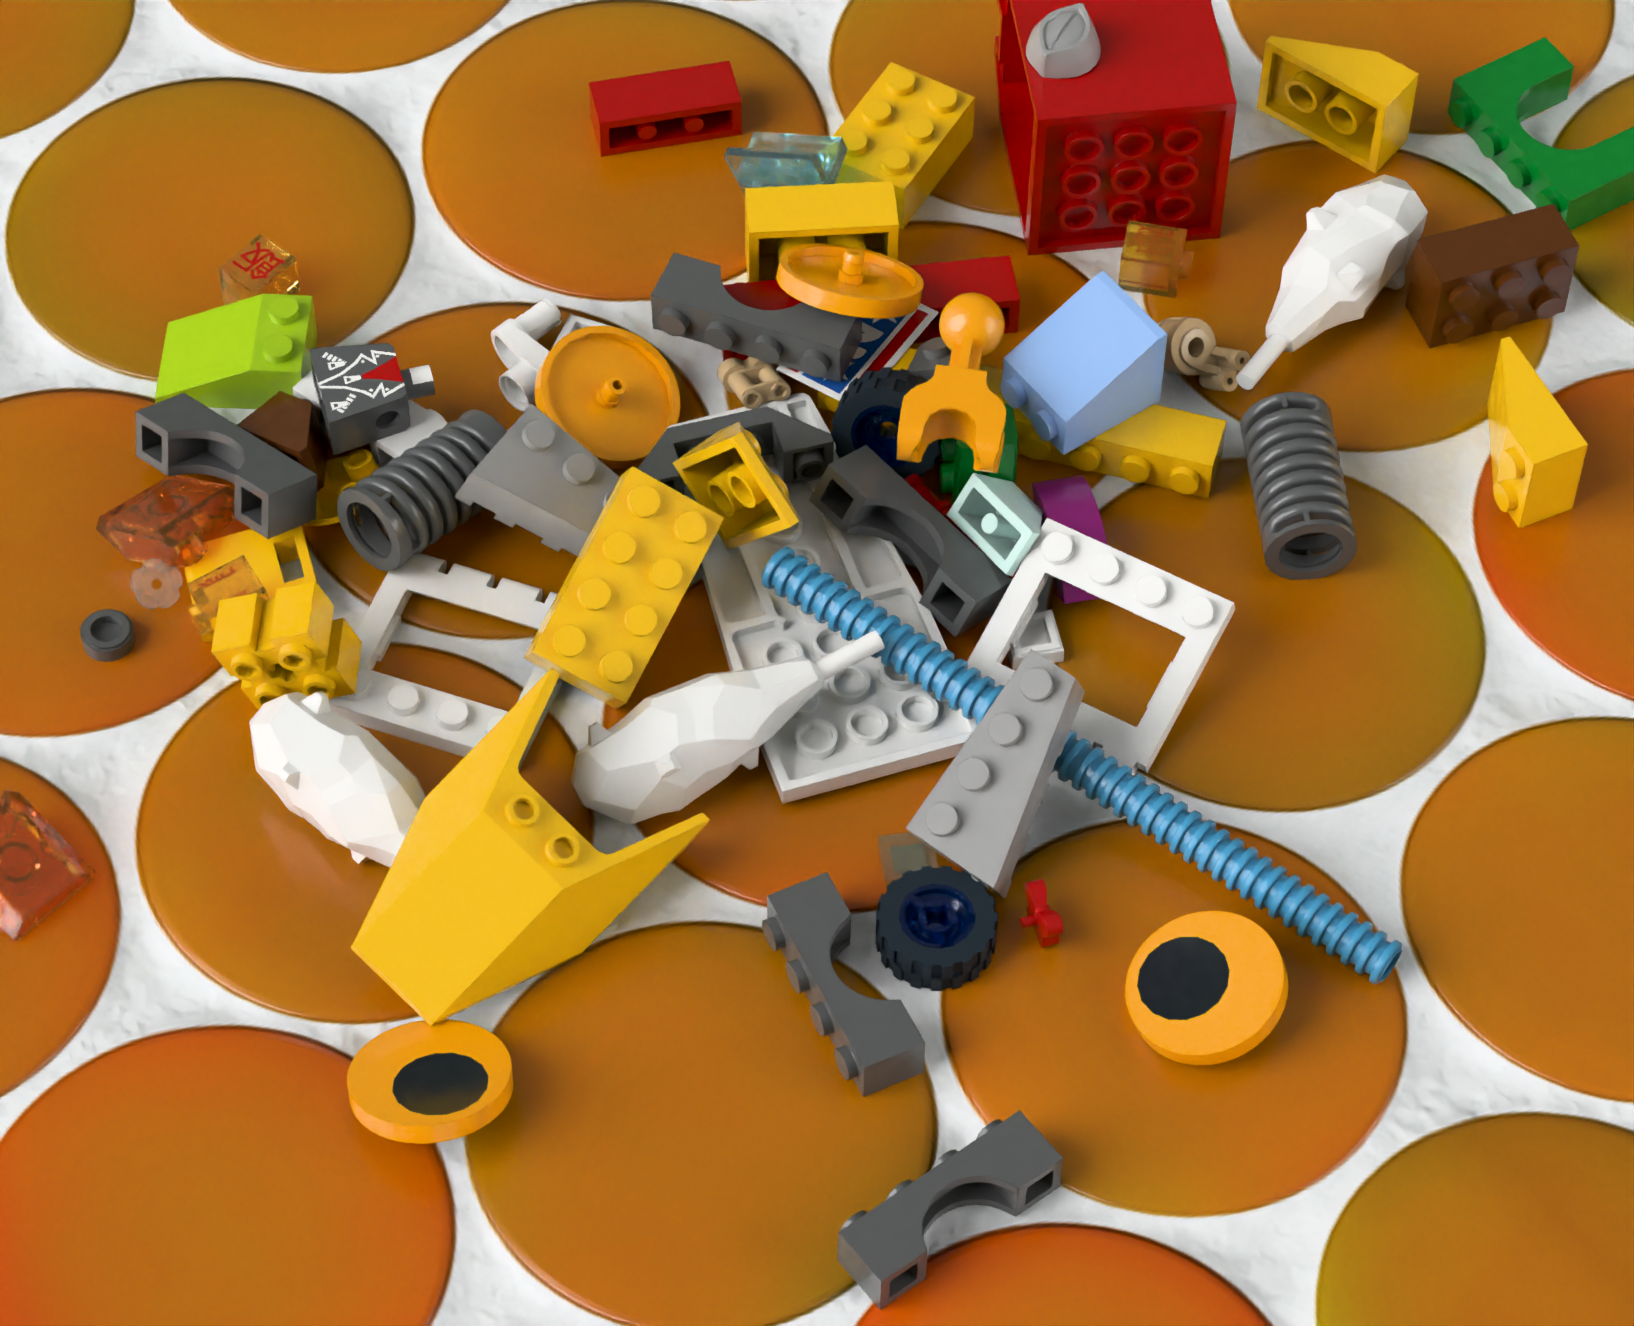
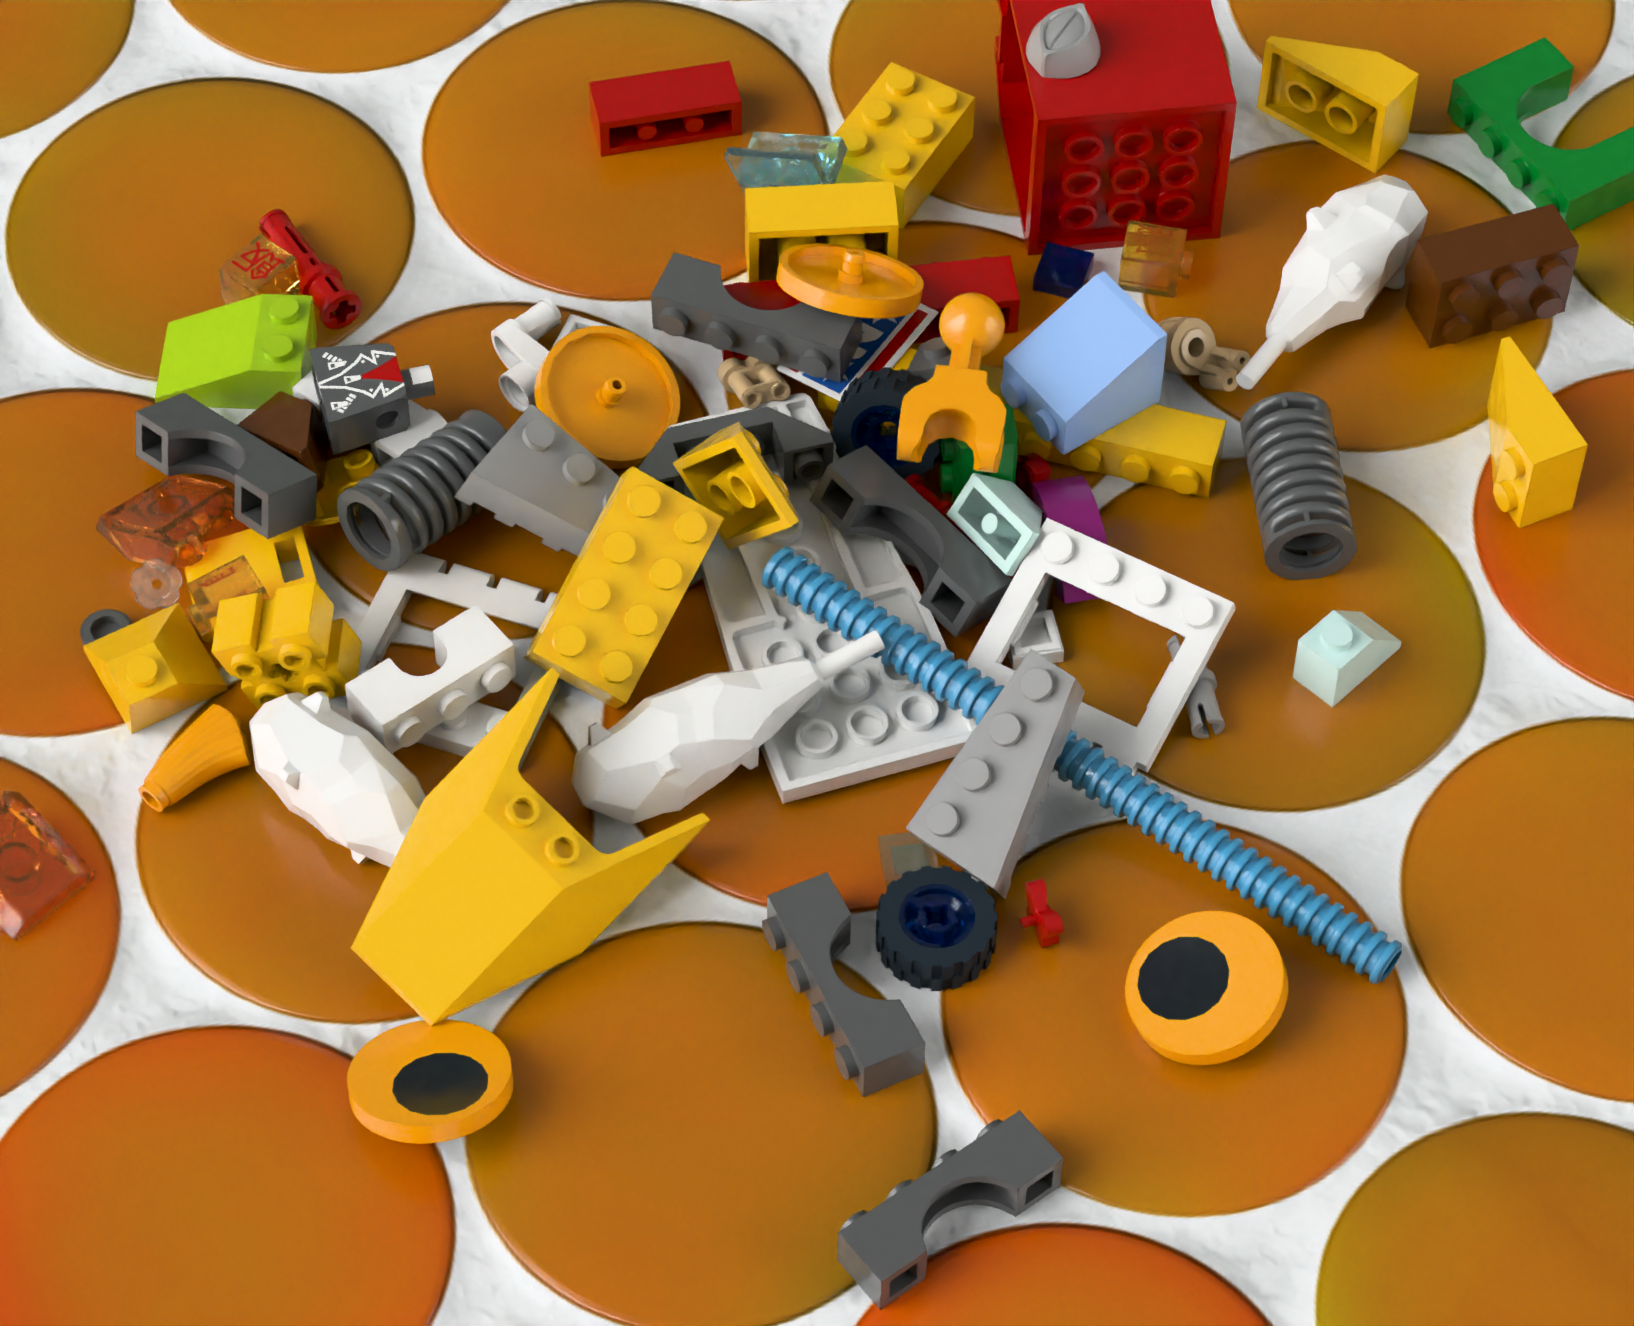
none -> yellow slope [83,603,227,734]
none -> light orange piece [138,704,251,812]
none -> red pin [259,209,362,330]
none -> white arch [345,605,516,753]
none -> red tile [1015,453,1051,502]
none -> clear blue plate [1033,242,1094,299]
none -> light grey pin [1166,635,1225,738]
none -> light aqua slope [1292,610,1402,707]

